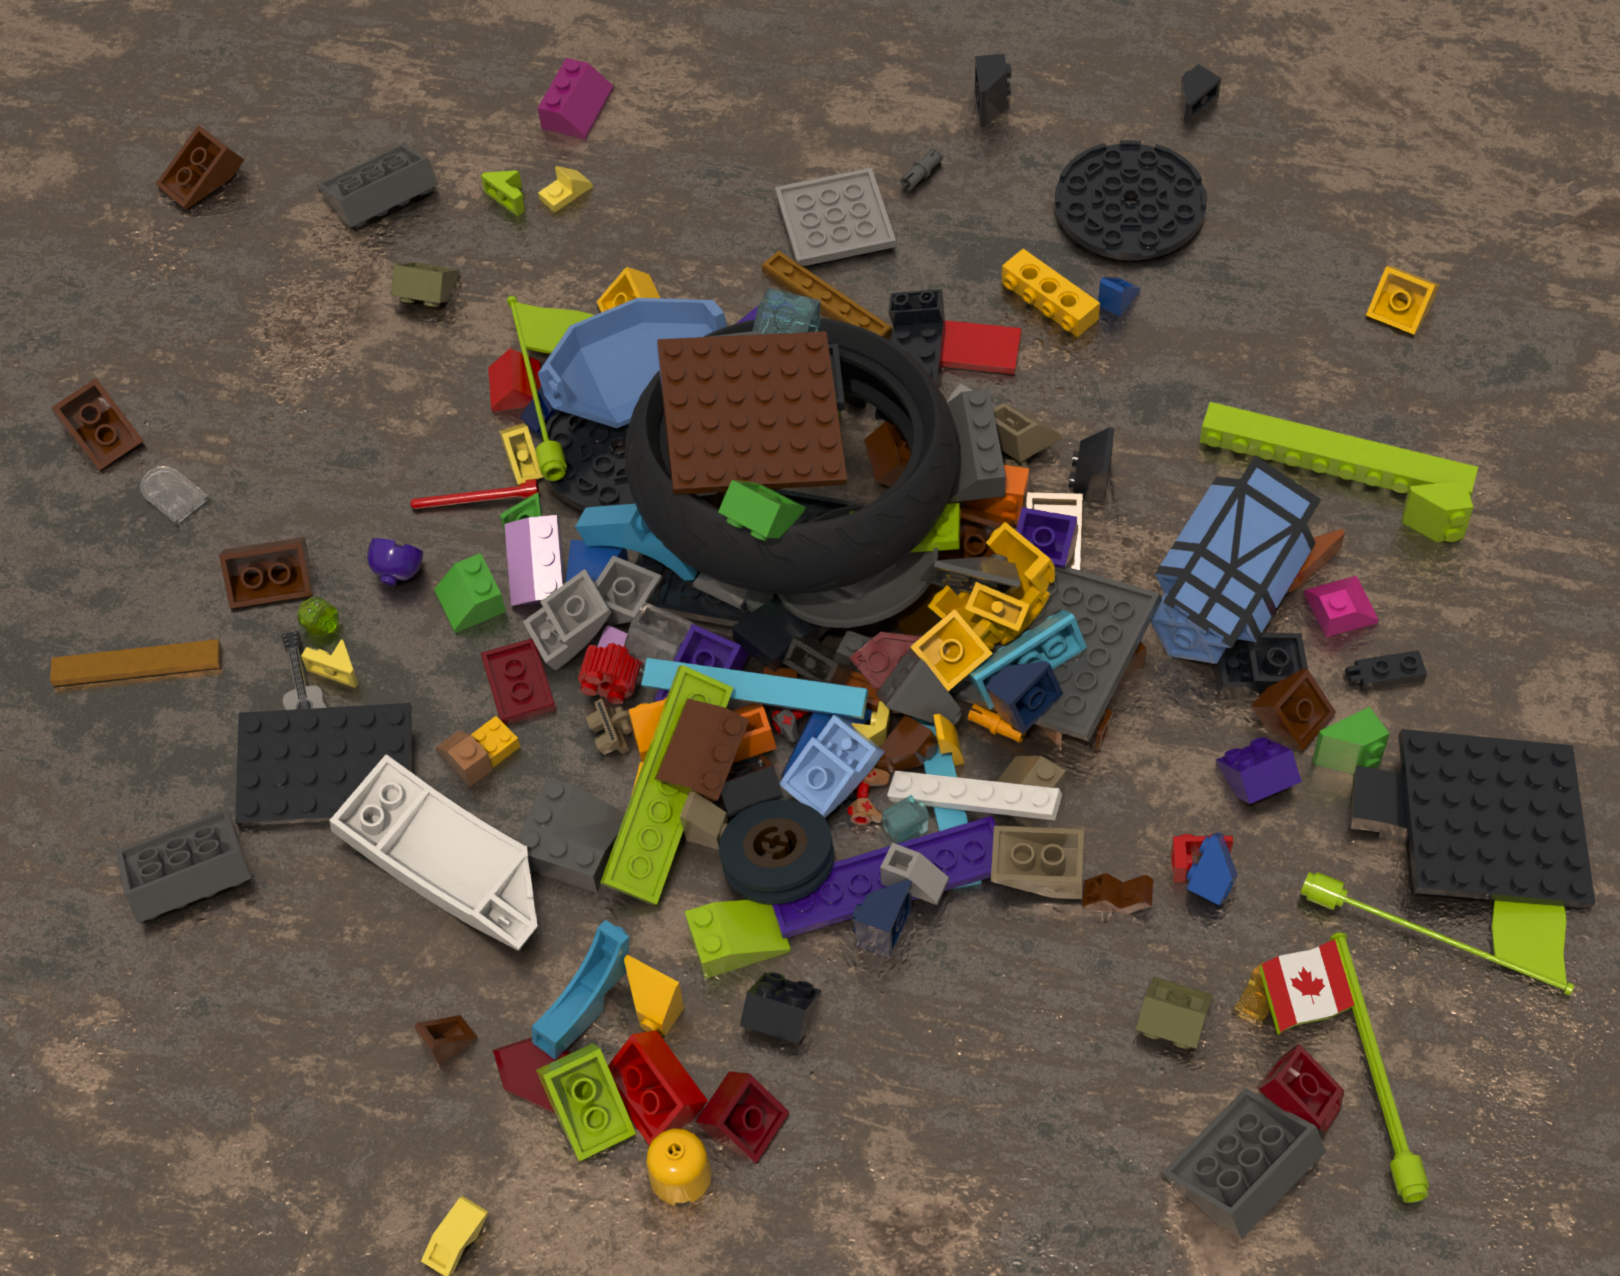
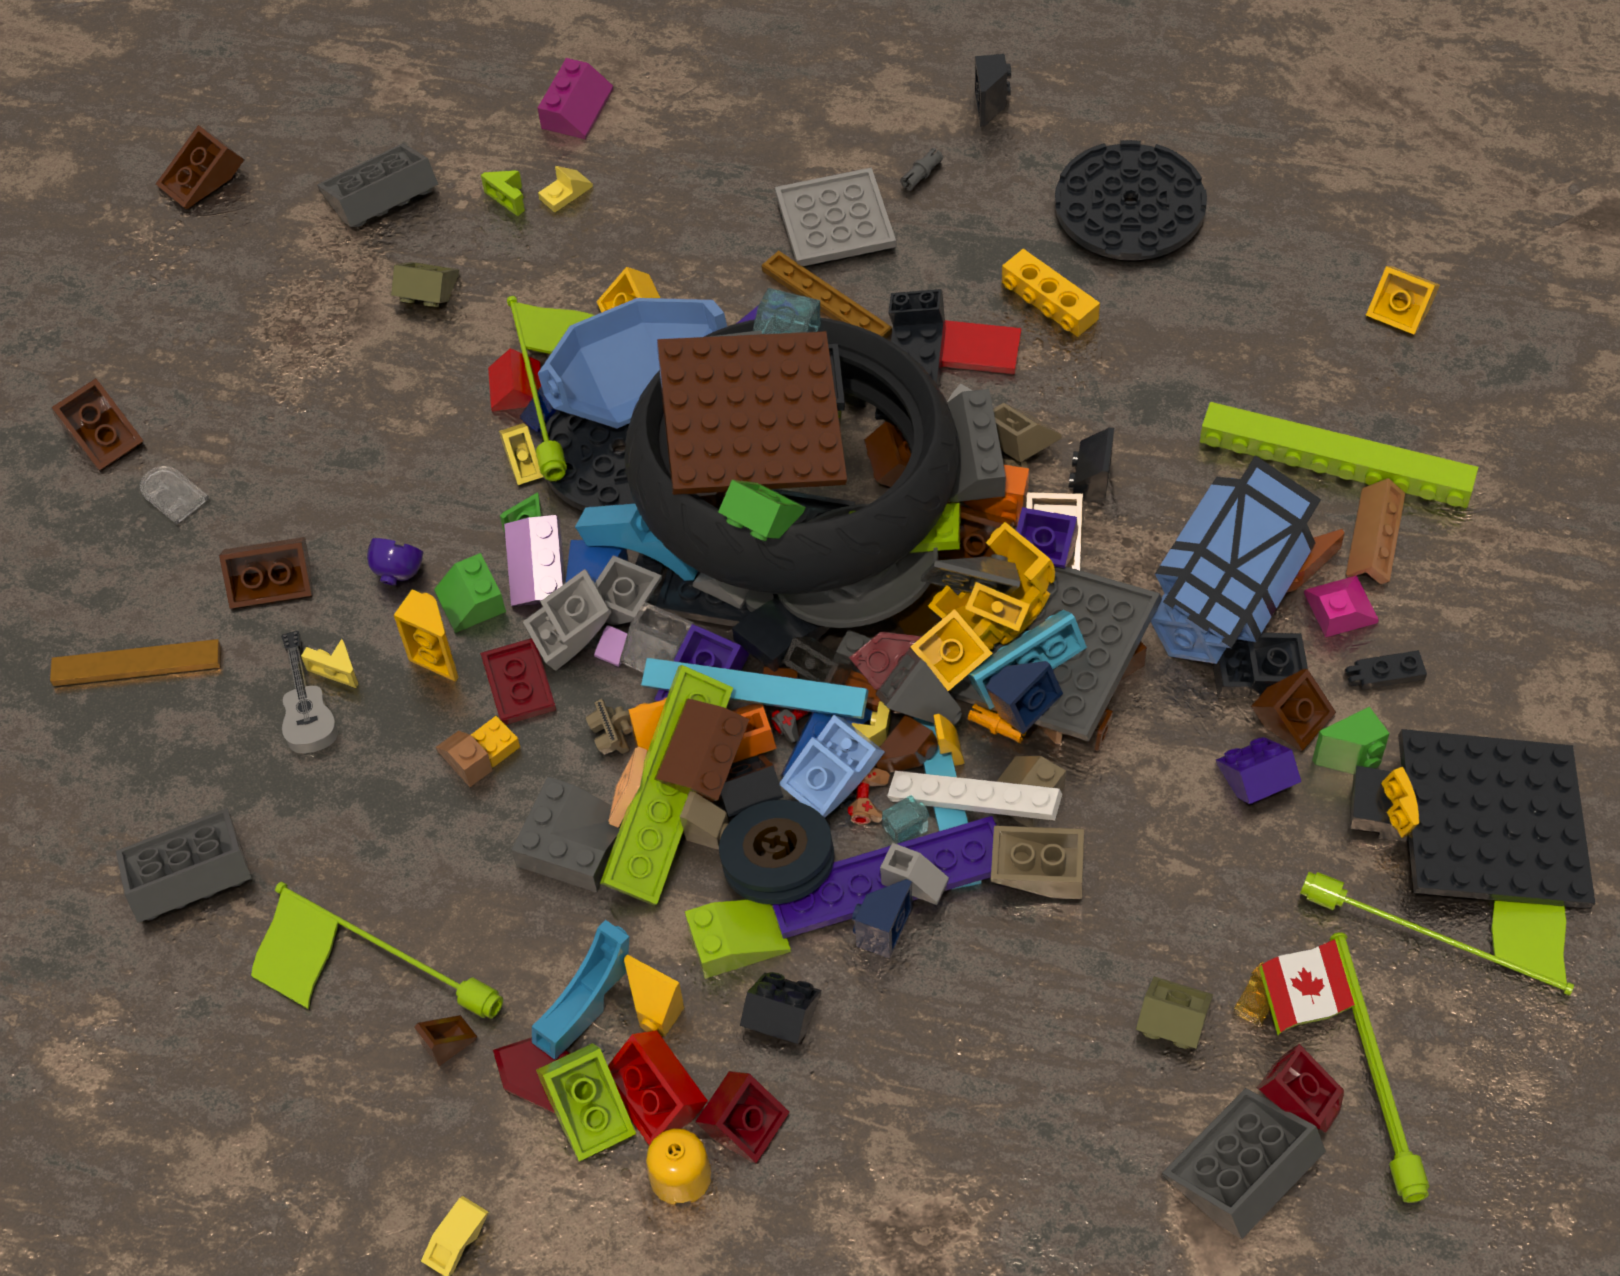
black plate [235,703,412,826] -> none
clear neon green head [297,597,339,638] -> none
white slope [329,754,537,951] -> none
red piece [410,479,540,509] -> none
red brick [578,643,642,704] -> none
reddish brown slope [1082,873,1153,914] -> none
blue slope [1098,277,1141,316] -> none
red bracket [1171,834,1233,882] -> none
black slope [1181,64,1221,122] -> none
blue slope [1186,832,1238,905] -> none
lime slope [1401,480,1473,542] -> none
none -> lime flag [251,882,503,1019]
none -> yellow slope [394,589,459,682]
none -> light nougat tile [608,746,647,827]
none -> medium nougat panel [1346,478,1405,584]
none -> yellow slope [1381,767,1419,838]

